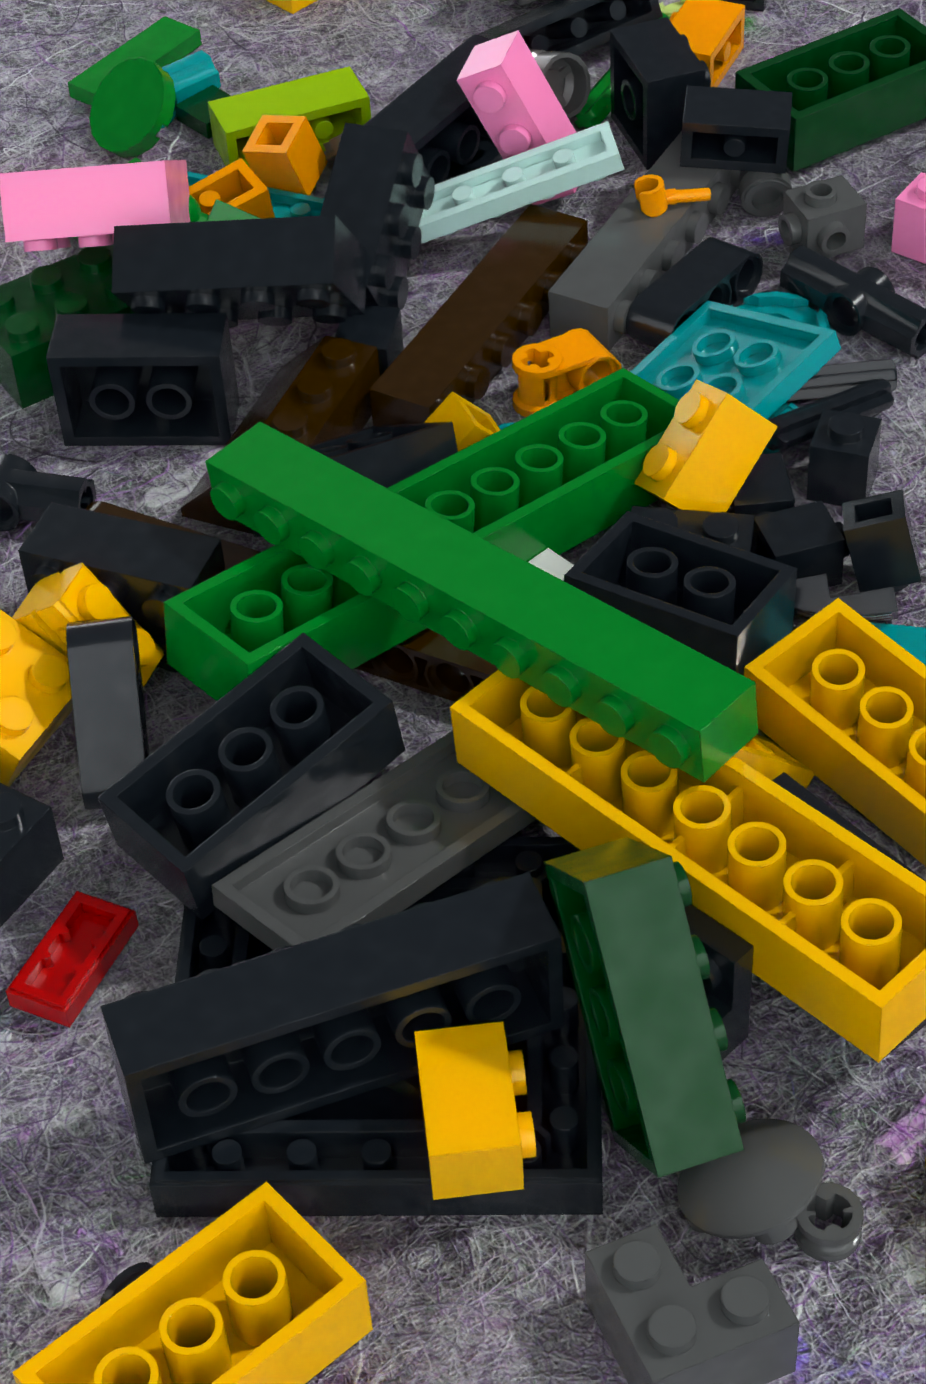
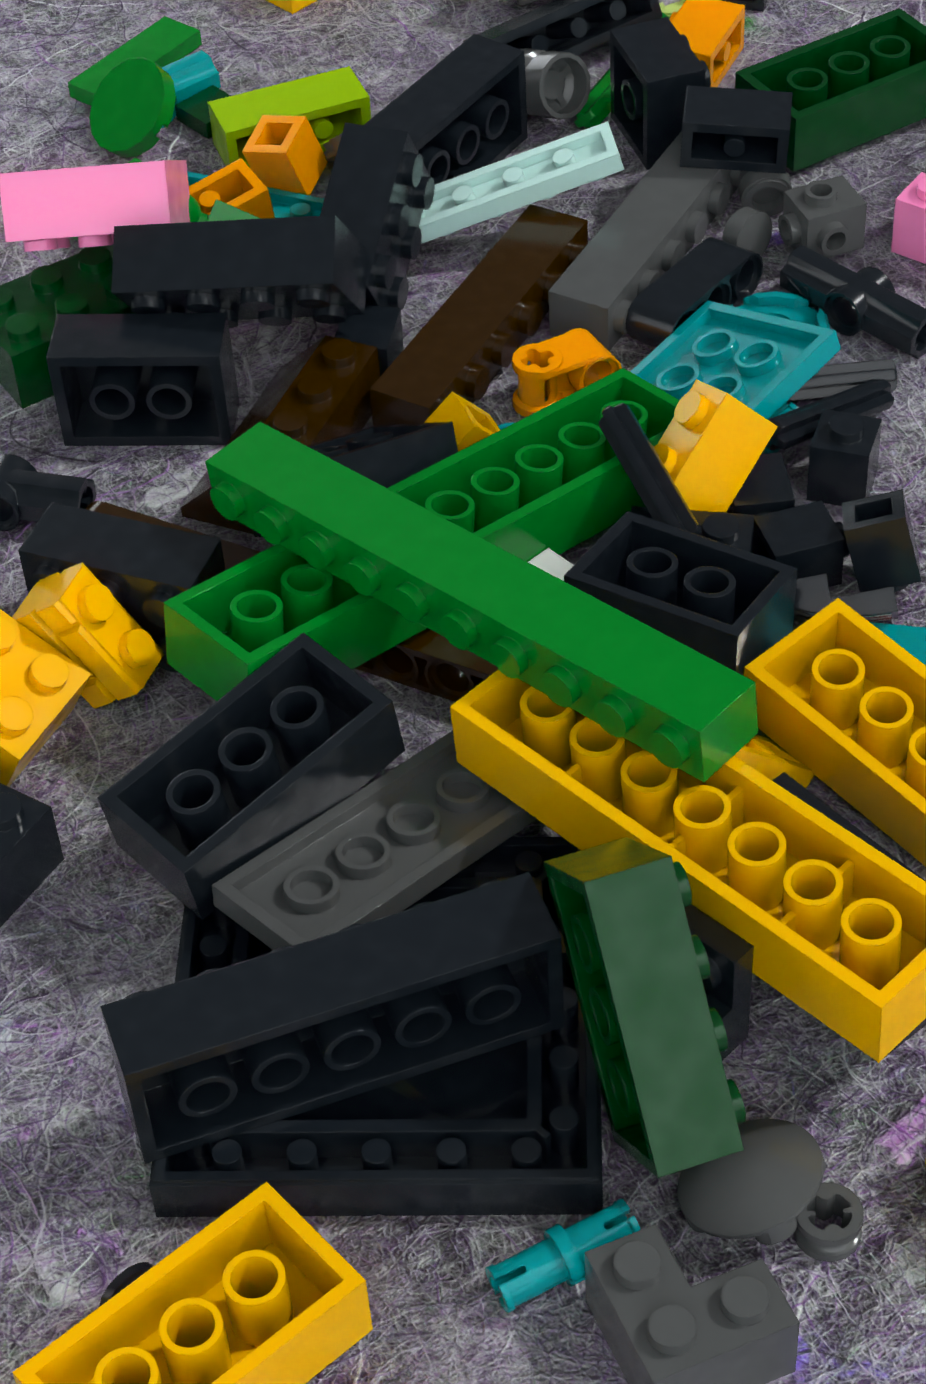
red plate [6,891,139,1028] -> none
black beam [66,616,150,810] -> none
yellow brick [414,1021,536,1200] -> none
bright pink brick [457,30,578,205] -> none
light orange hand [634,174,711,217] -> none
none -> teal pin [485,1198,641,1313]
none -> black axle [599,403,701,535]
none -> dark grey tile [722,206,772,256]

